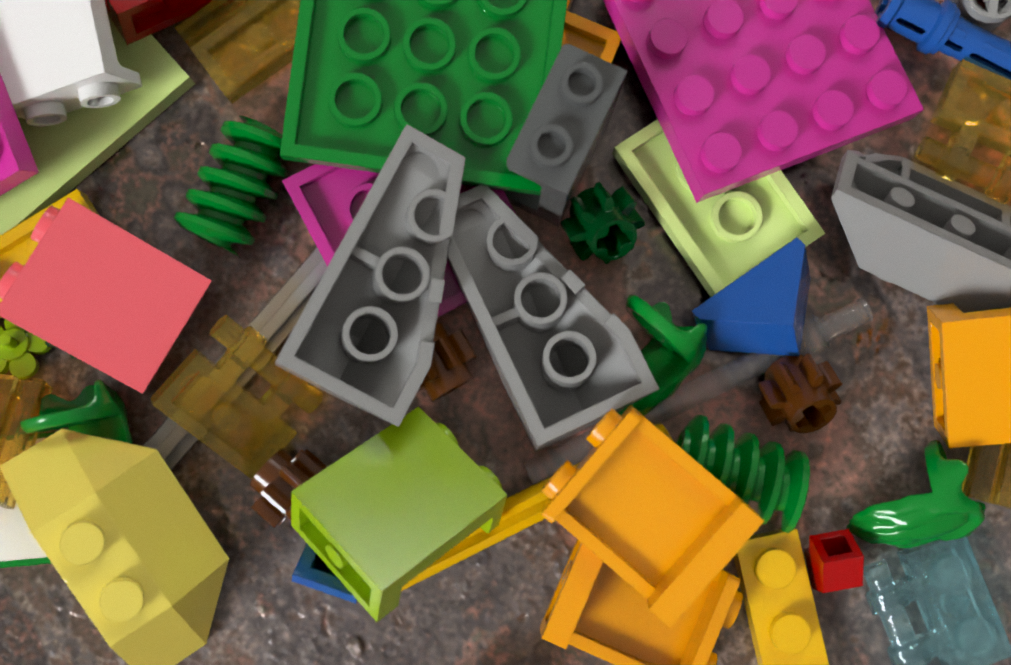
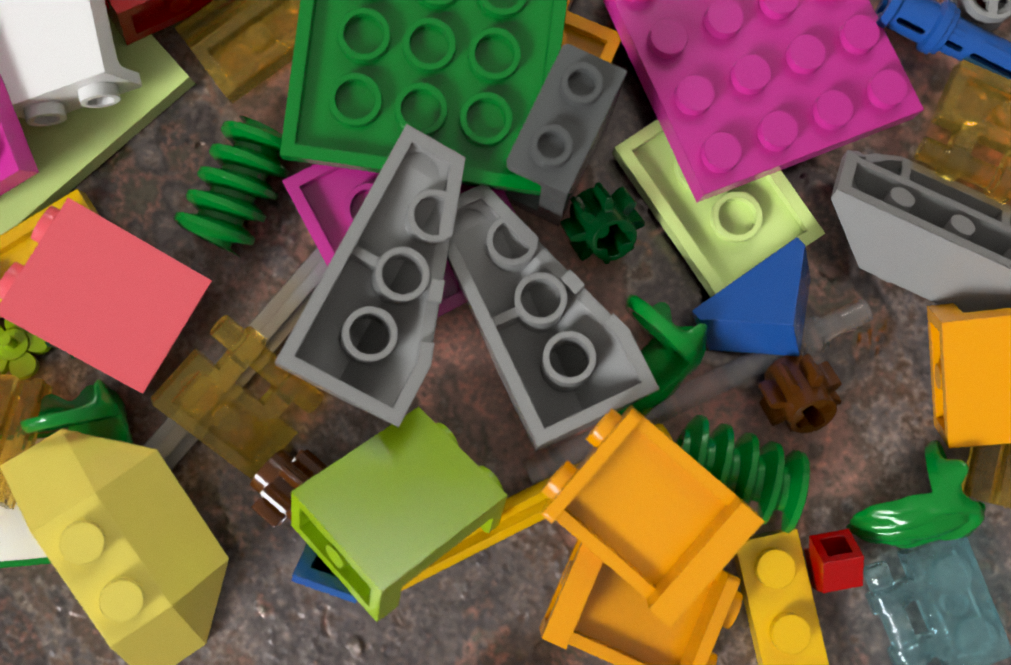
reddish brown gear [417,322,477,402] -> none

